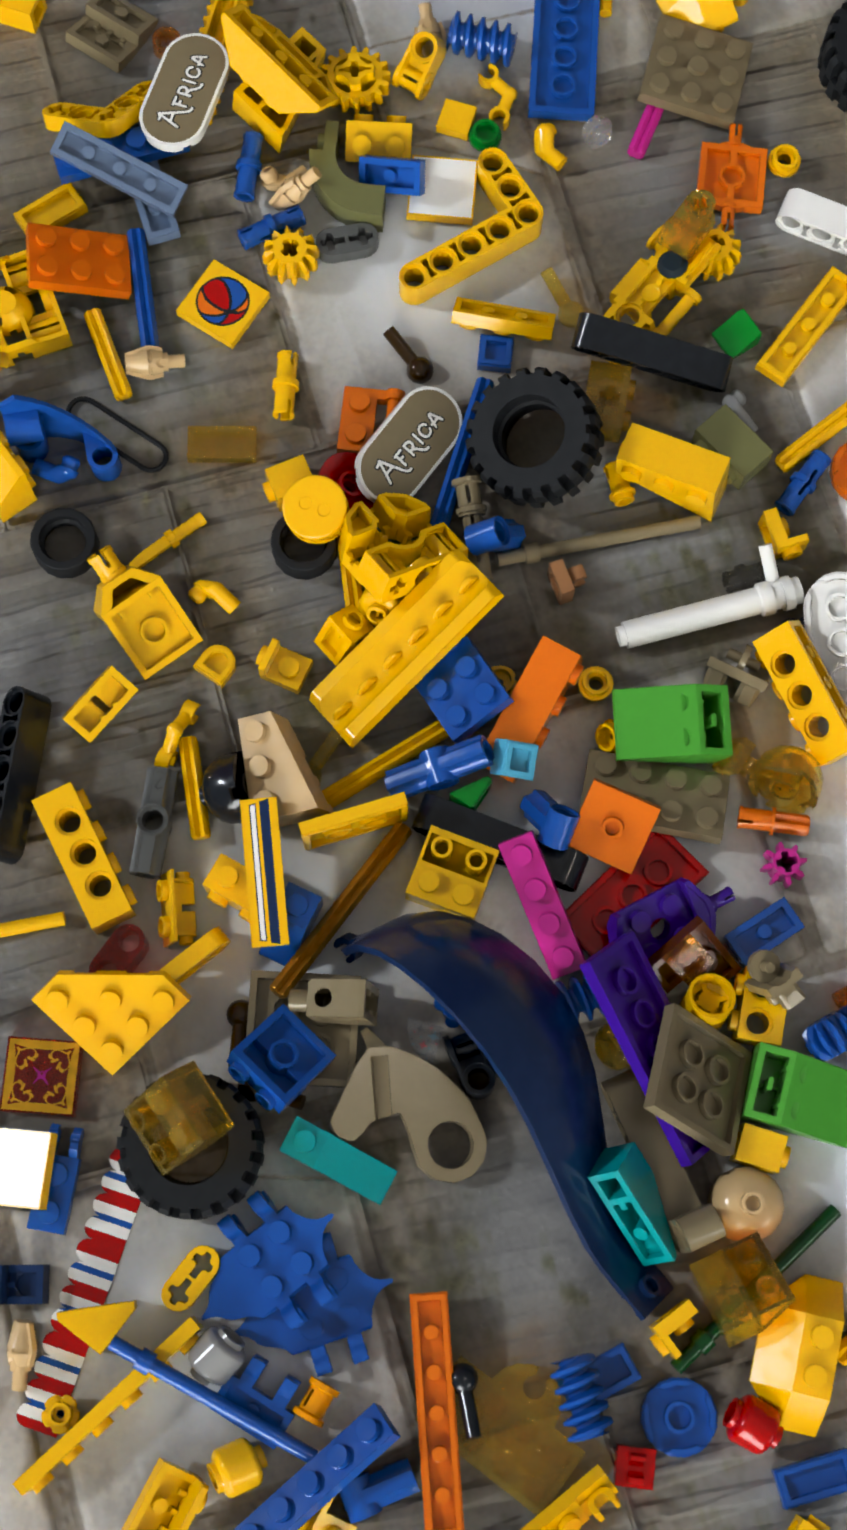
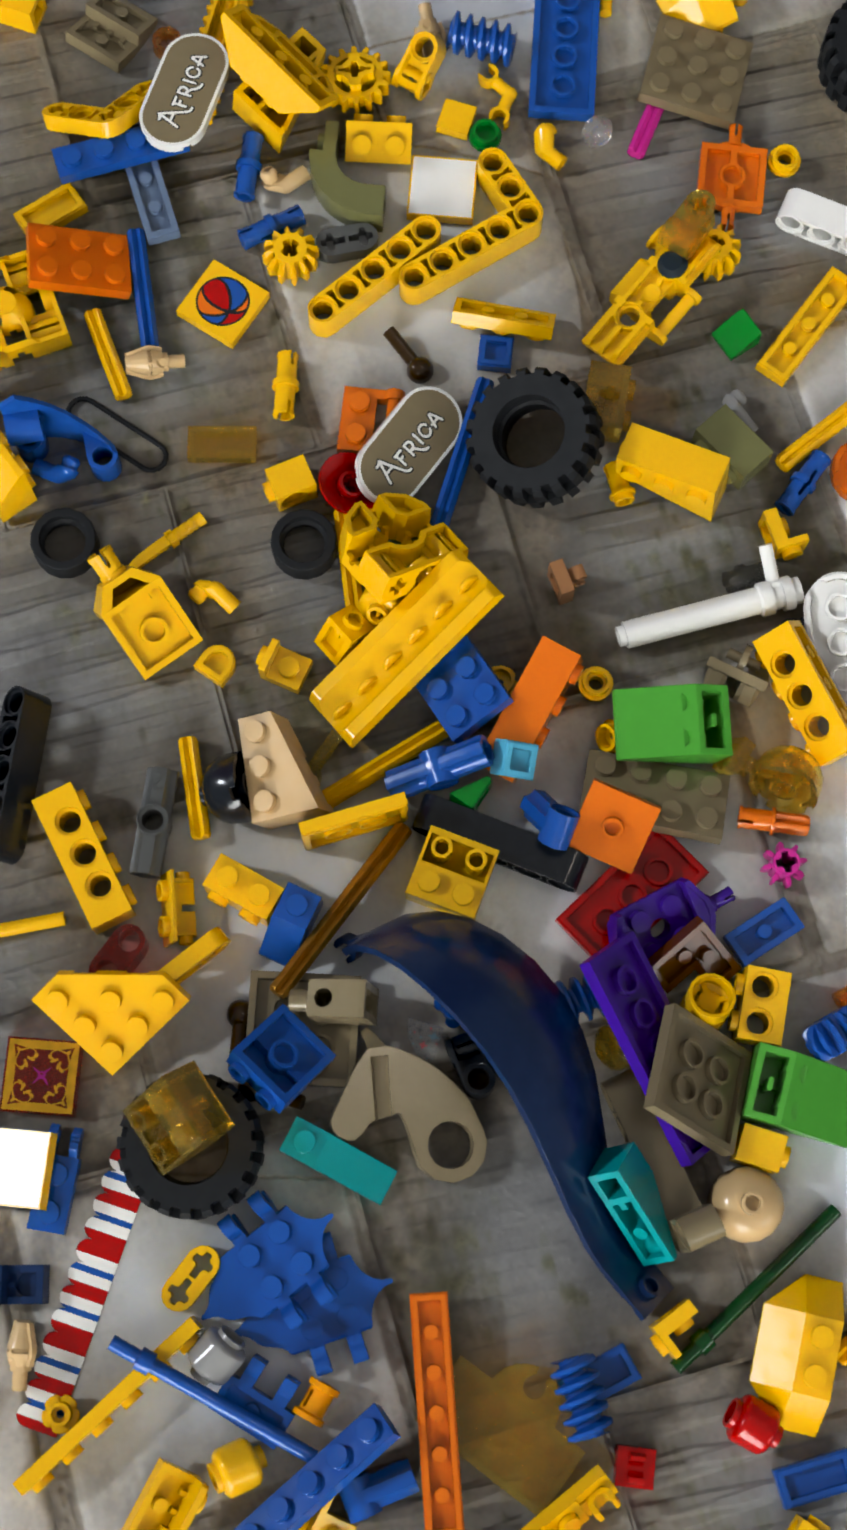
sand blue plate [50,121,188,218] -> none
yellow slope [57,1300,137,1355] -> none
yellow brick [62,665,139,743] -> none
yellow arm [154,699,201,768] -> none
tile [240,797,290,949] -> none
tan piece [269,166,322,211] -> none
yellow head [282,475,350,544] -> none
blue plate [359,155,425,196] -> none
dark tan pin [451,475,494,581] -> none
black bar [452,1363,482,1440] -> none
blue piece [464,515,526,556] -> none
dark tan bar [496,515,701,566] -> none
dark pink plate [498,830,586,980] -> none
clear yellow bar [541,267,584,328] -> none
black beam [571,312,733,393] -> none
blue tile [640,1377,718,1458] -> none
clear orange tile [662,933,715,986] -> none
clear yellow slope [689,1231,795,1348] -> none
dark tan hips [744,949,806,1010] -> none
none -> yellow beam [307,215,441,338]

